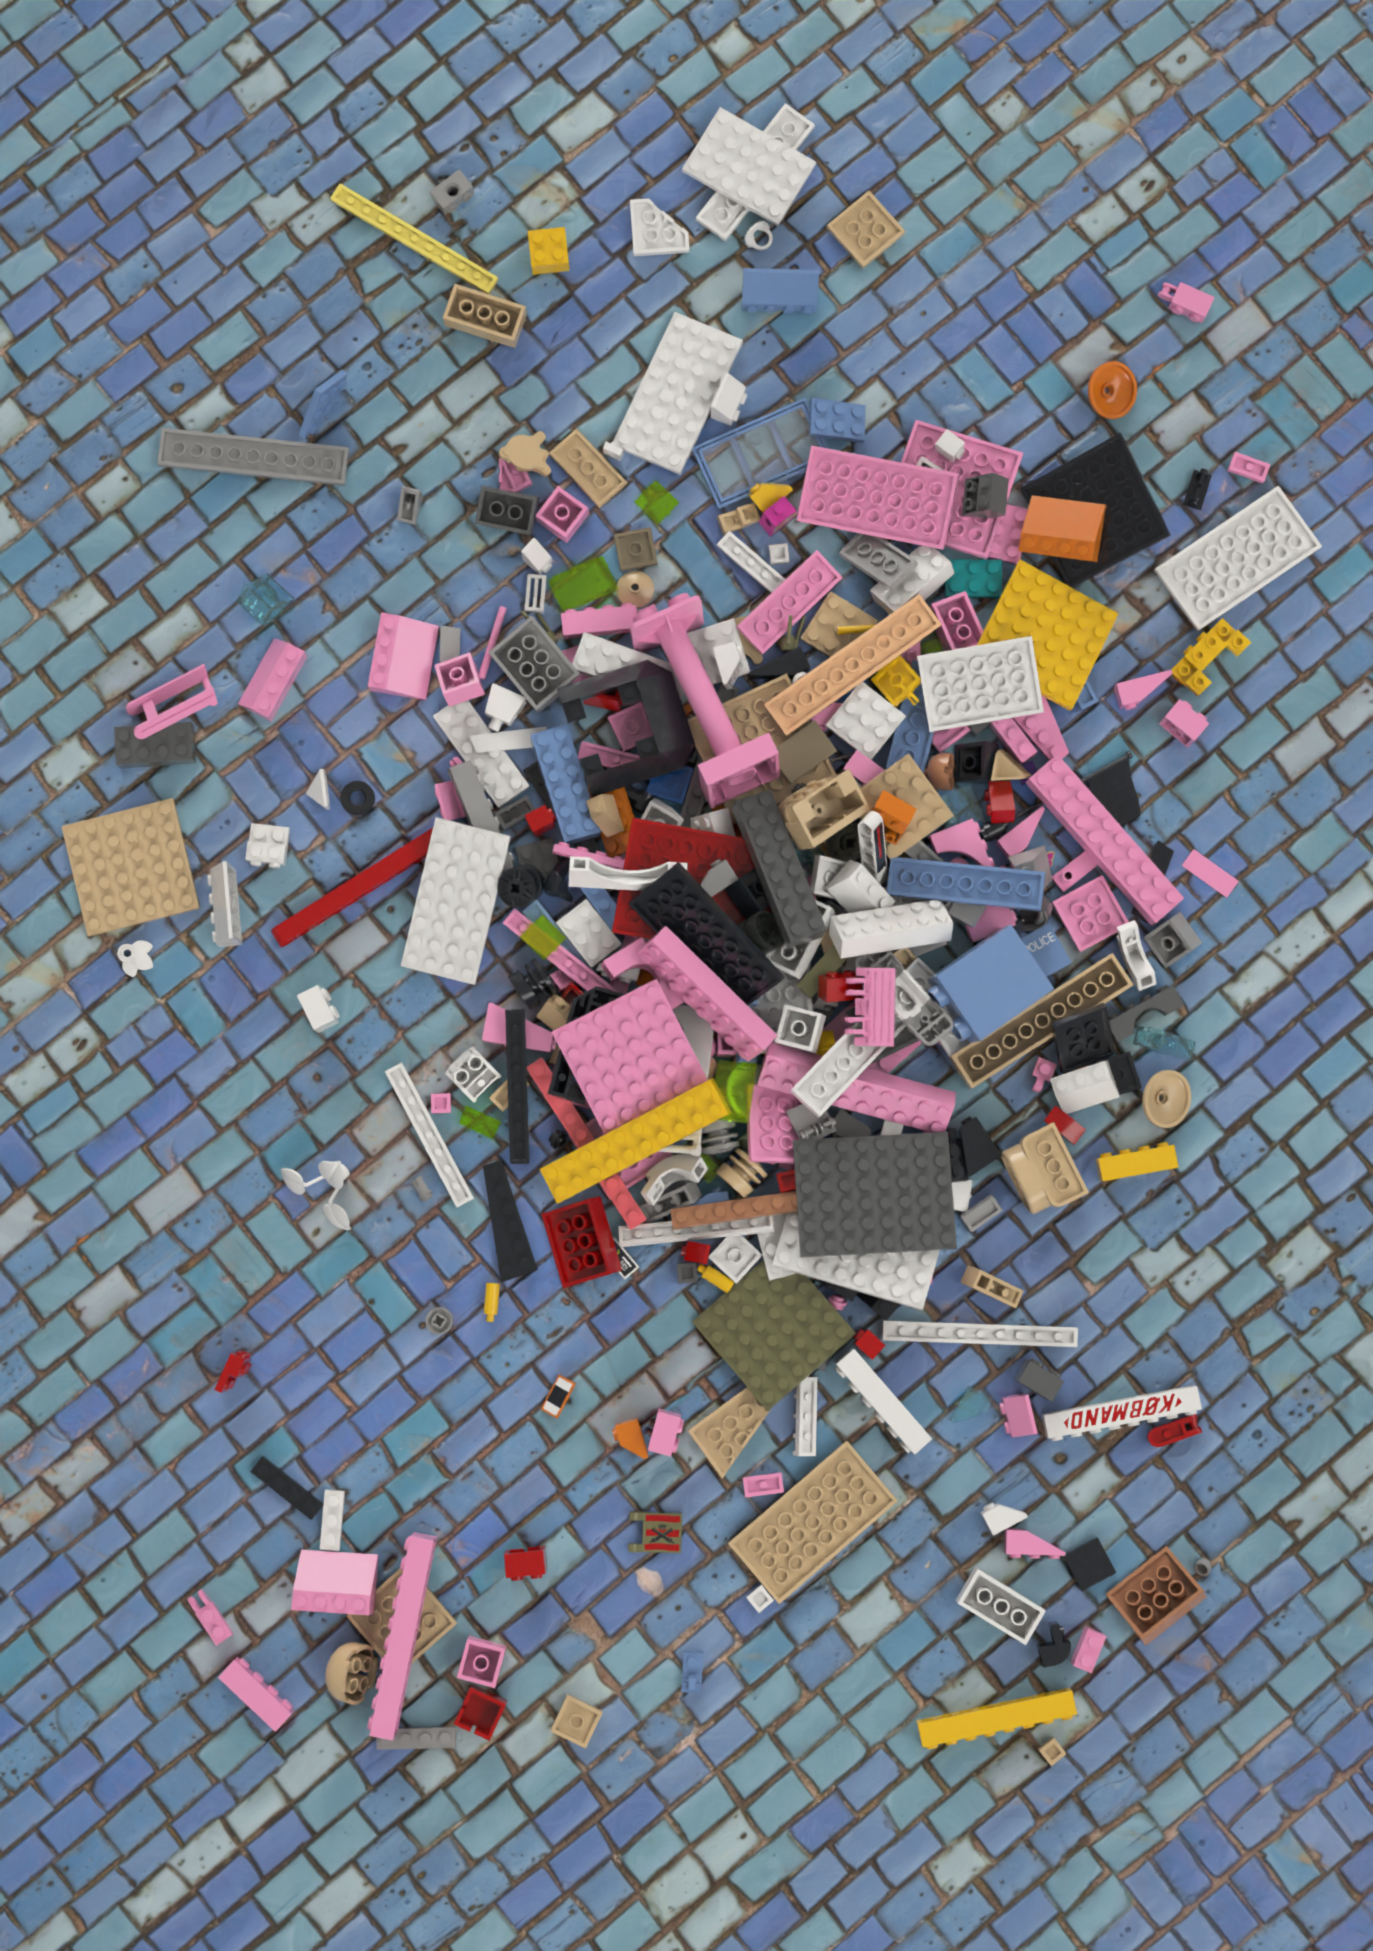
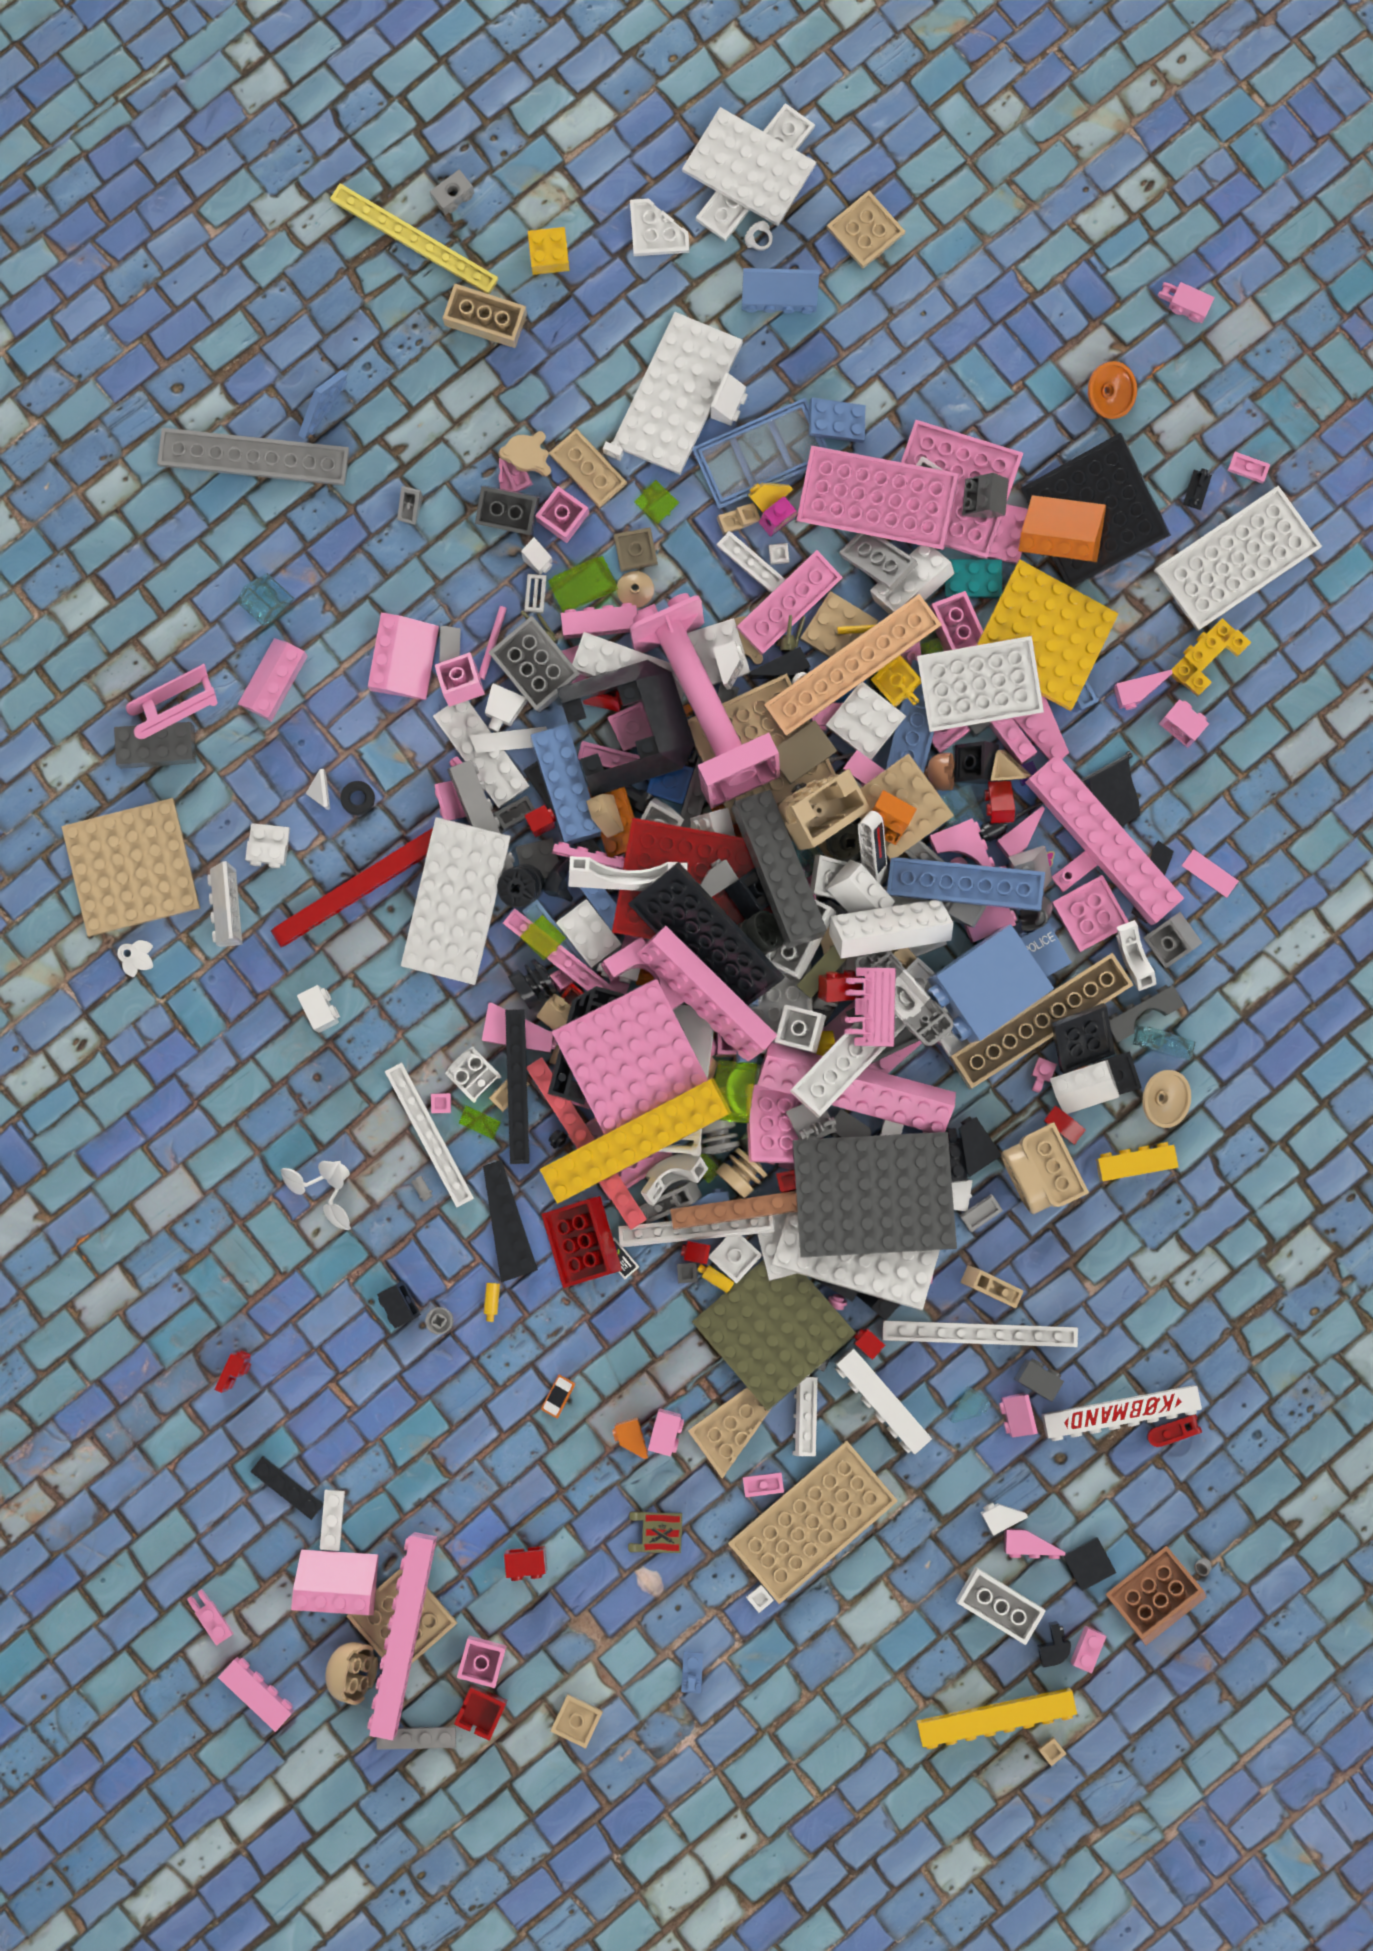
white brick [935,429,965,463] -> none
none -> black brick [377,1280,421,1329]

